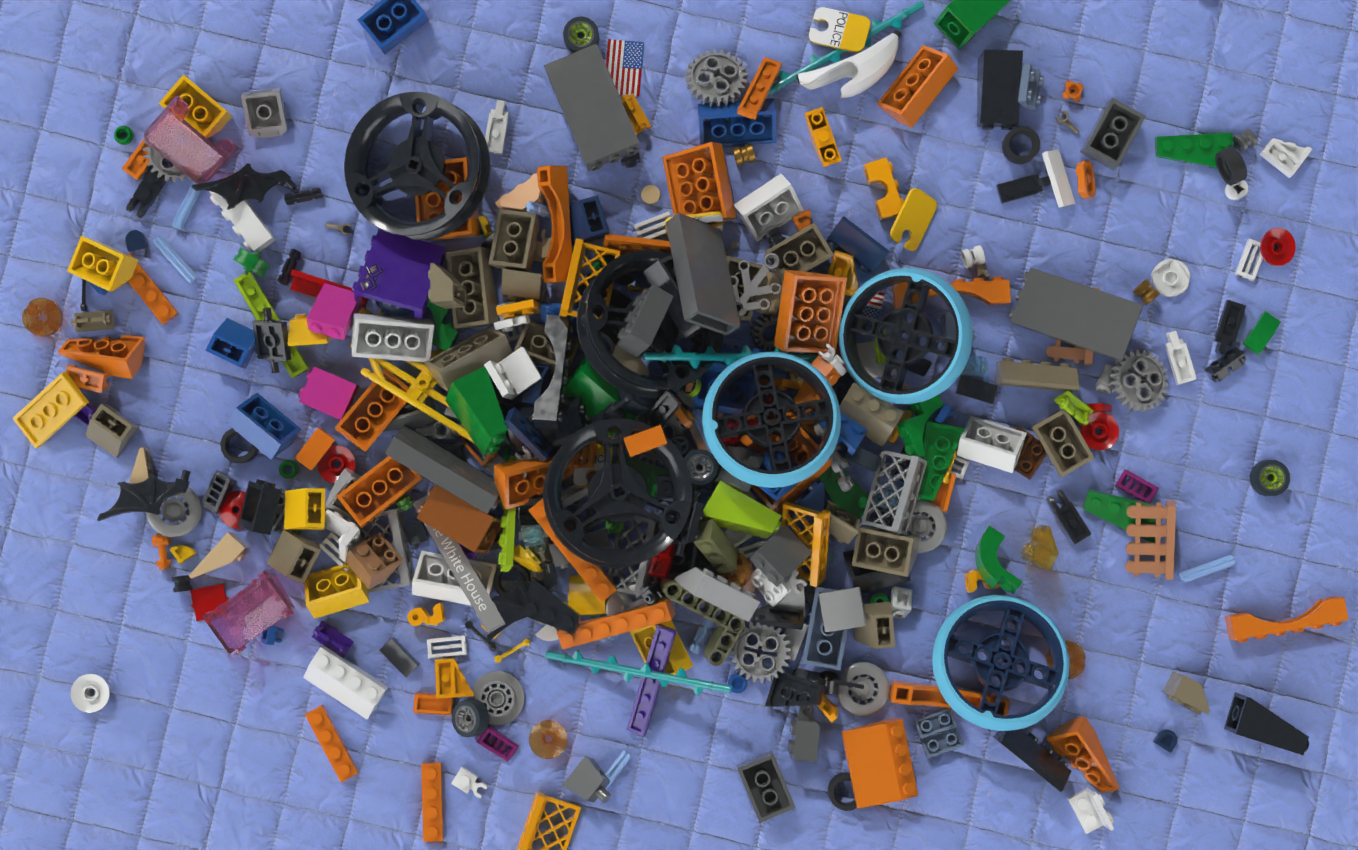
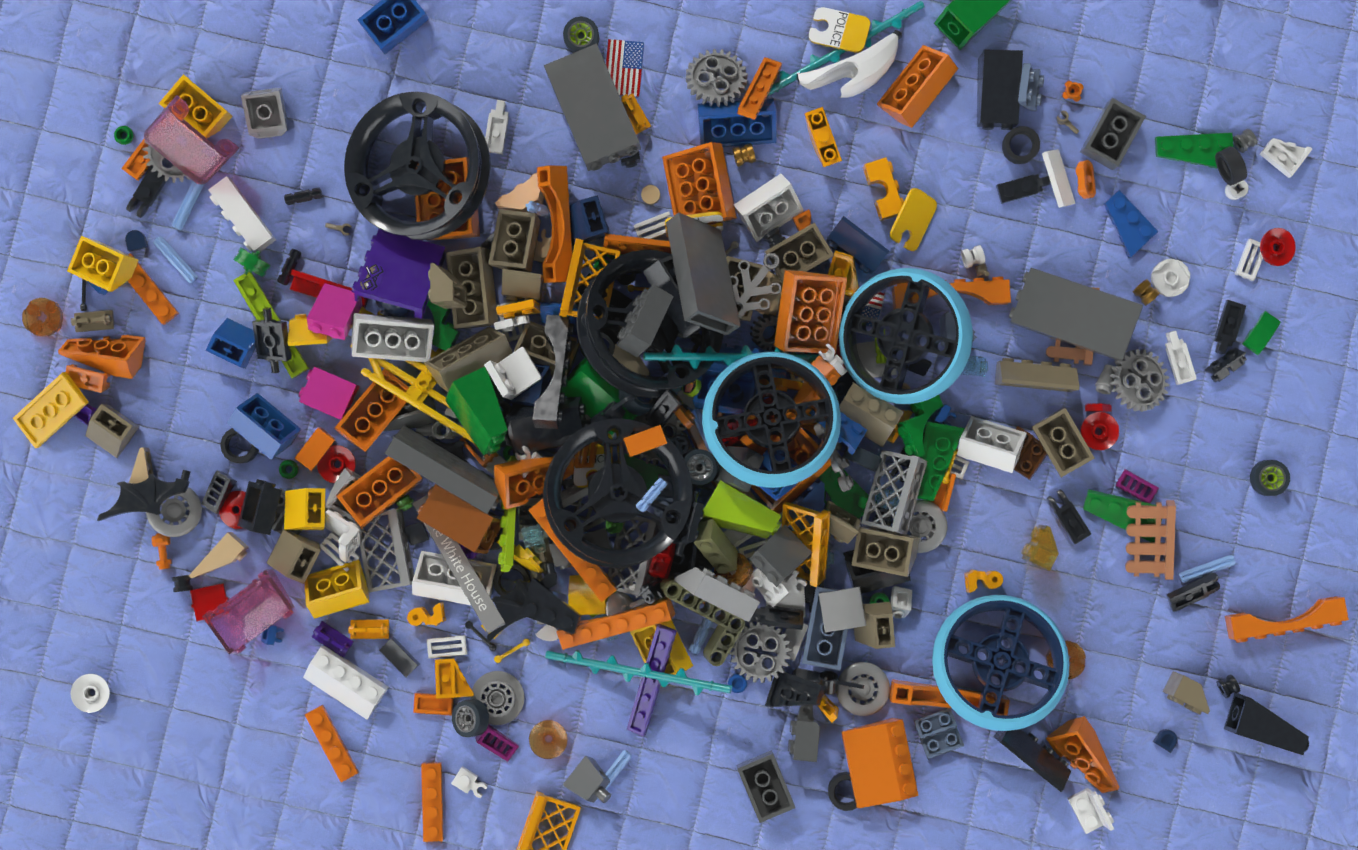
yellow tile [169,545,197,564] -> none
black animal [191,163,297,210] -> none
medium nougat slope [346,533,403,589] -> none
yellow tile [479,215,492,238] -> none
dark blue plate [504,408,552,462] -> none
black tile [955,375,998,404] -> none
green arch [975,525,1022,594] -> none
lime hinge [1053,390,1094,425] -> none
none -> light orange hinge [348,619,389,639]
none -> light blue axle [636,478,667,512]
none -> blue wing [1104,190,1158,258]
none -> black hinge [1166,573,1220,612]
none -> black wheel [1216,674,1241,699]

